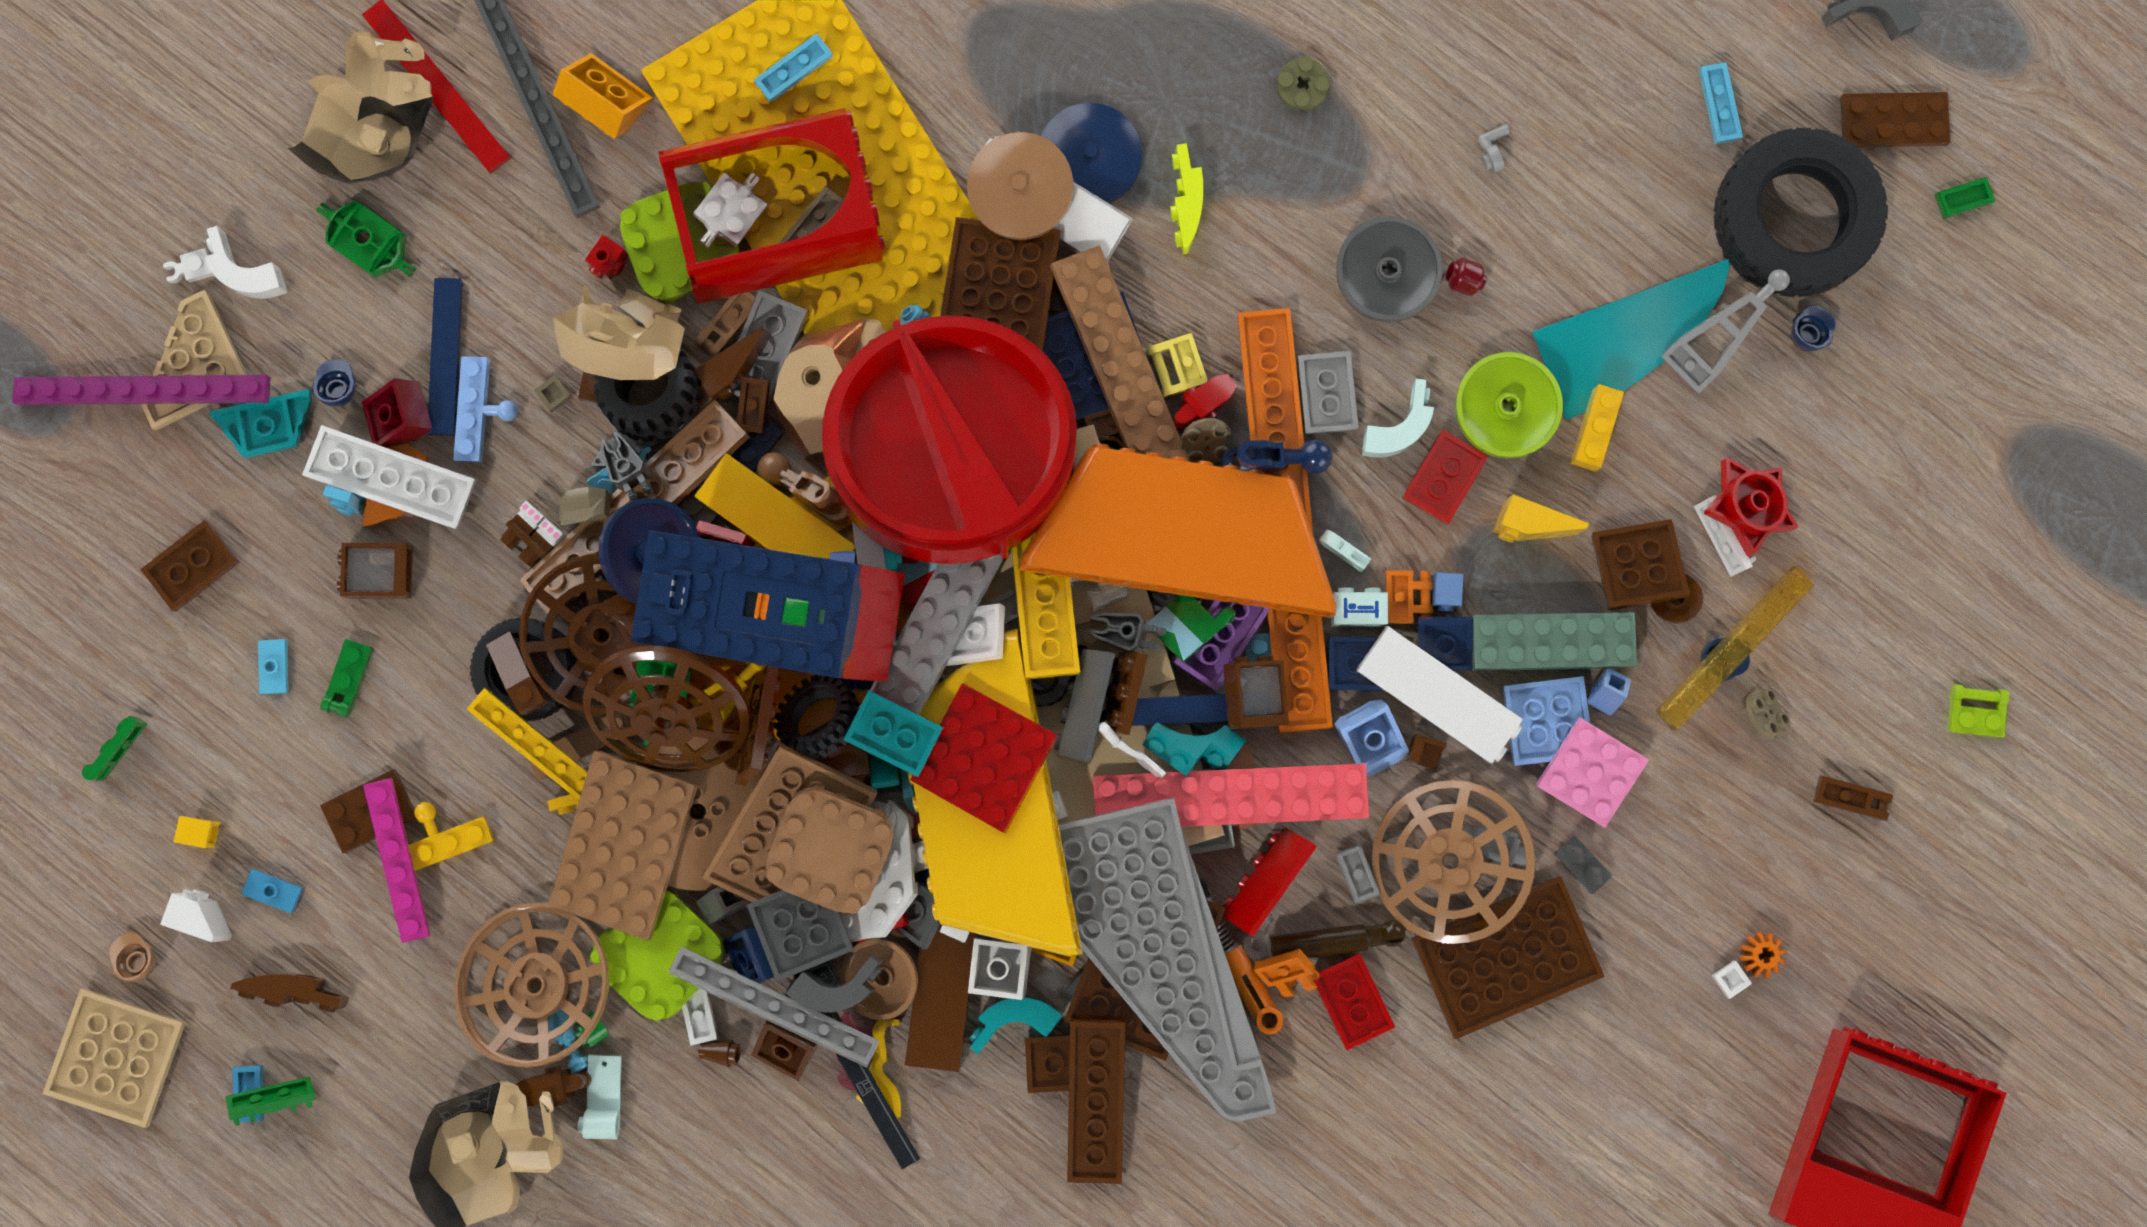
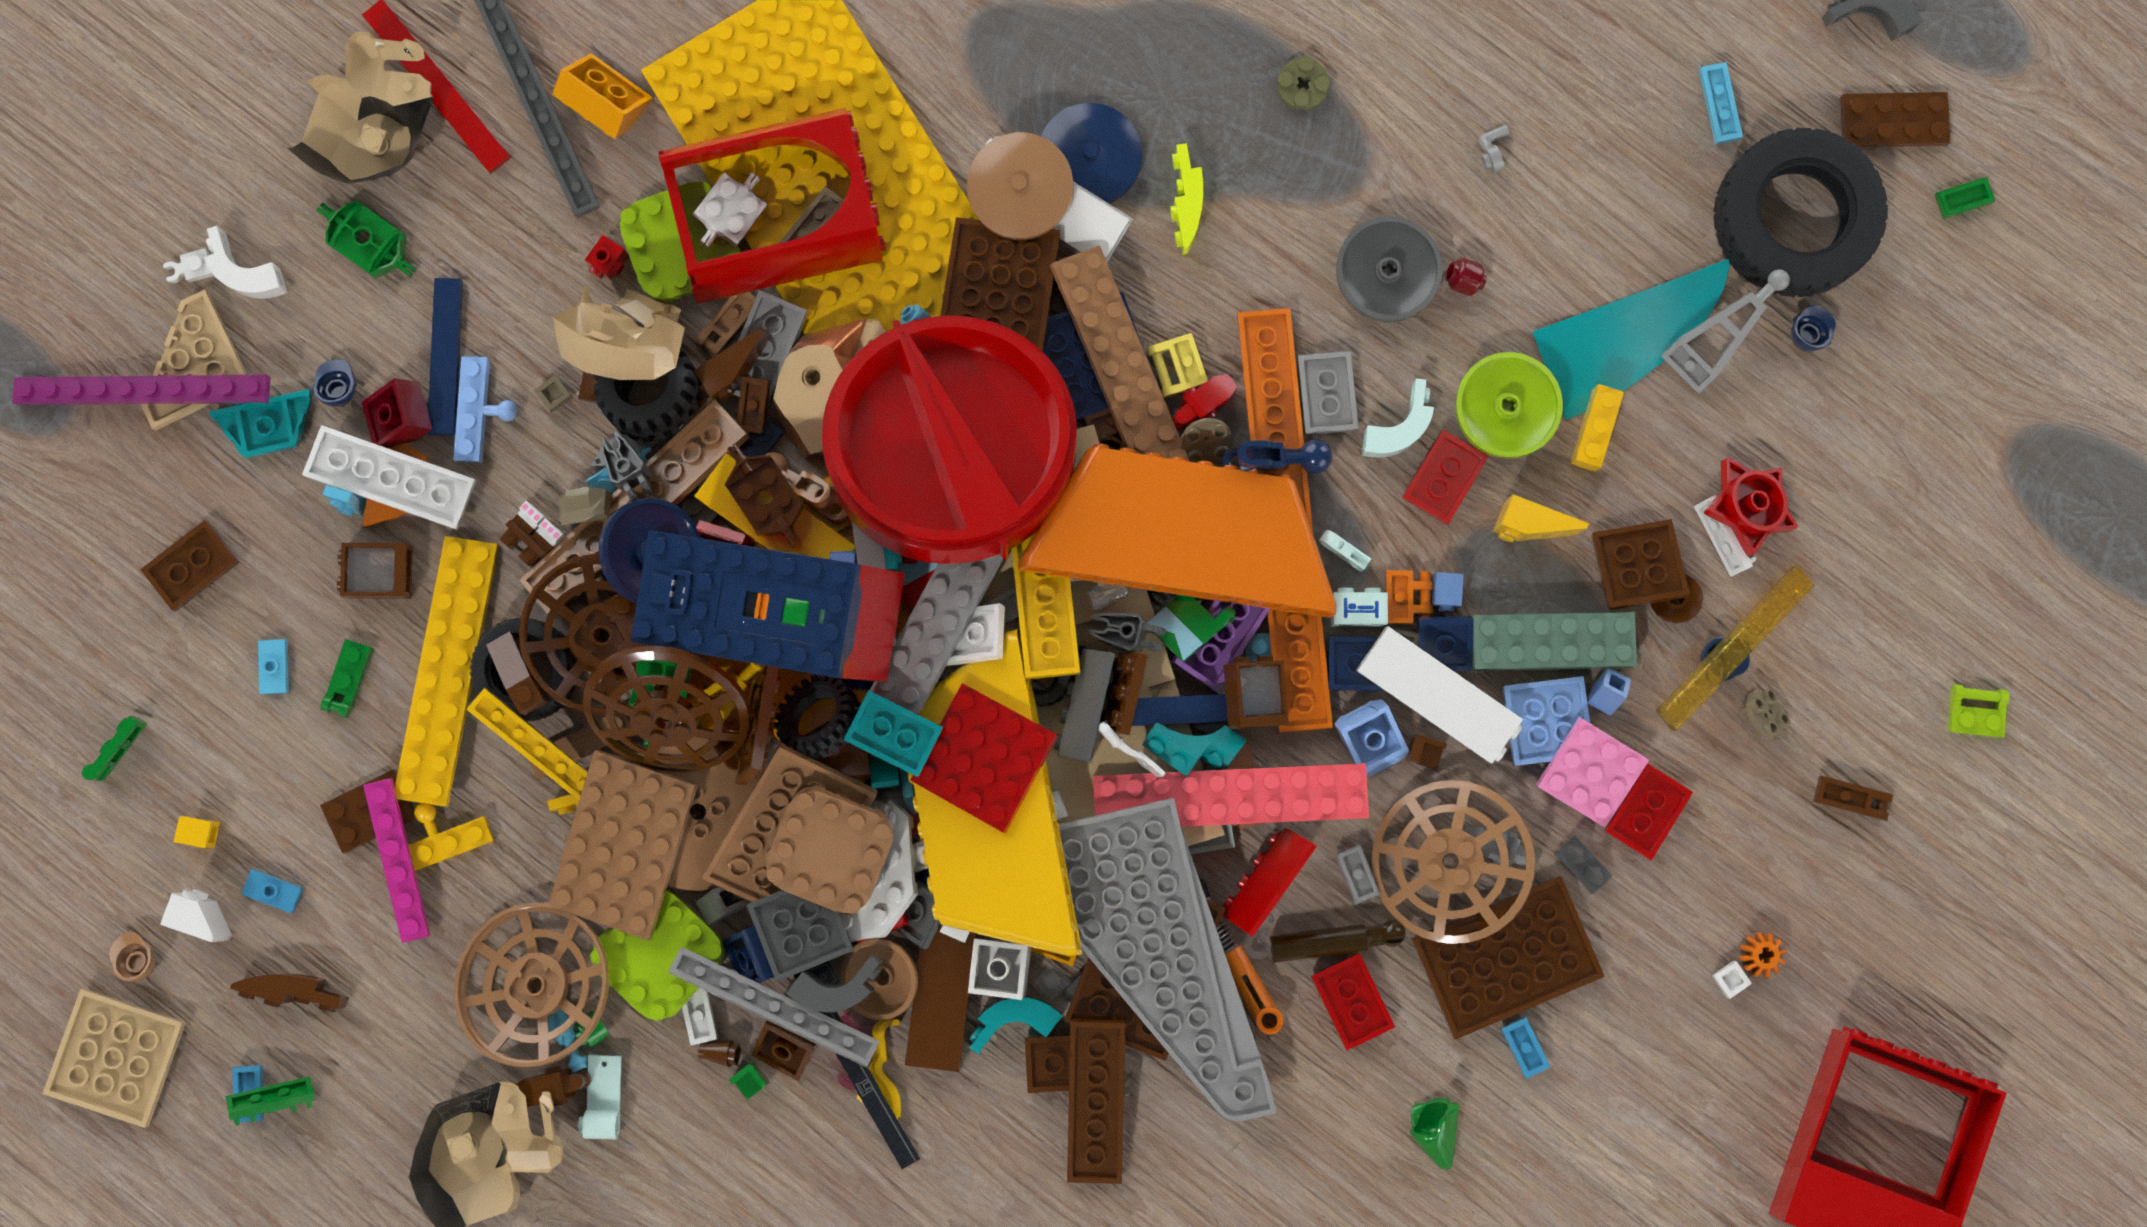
medium azure plate [754,33,833,103] -> none
orange plate [1254,949,1320,998] -> none
none -> yellow plate [395,536,499,807]
none -> reddish brown plate [724,443,804,548]
none -> green panel [728,1061,770,1100]
none -> green hat [1410,1098,1460,1170]
none -> dark azure plate [1500,1017,1550,1079]
none -> red plate [1603,763,1693,861]

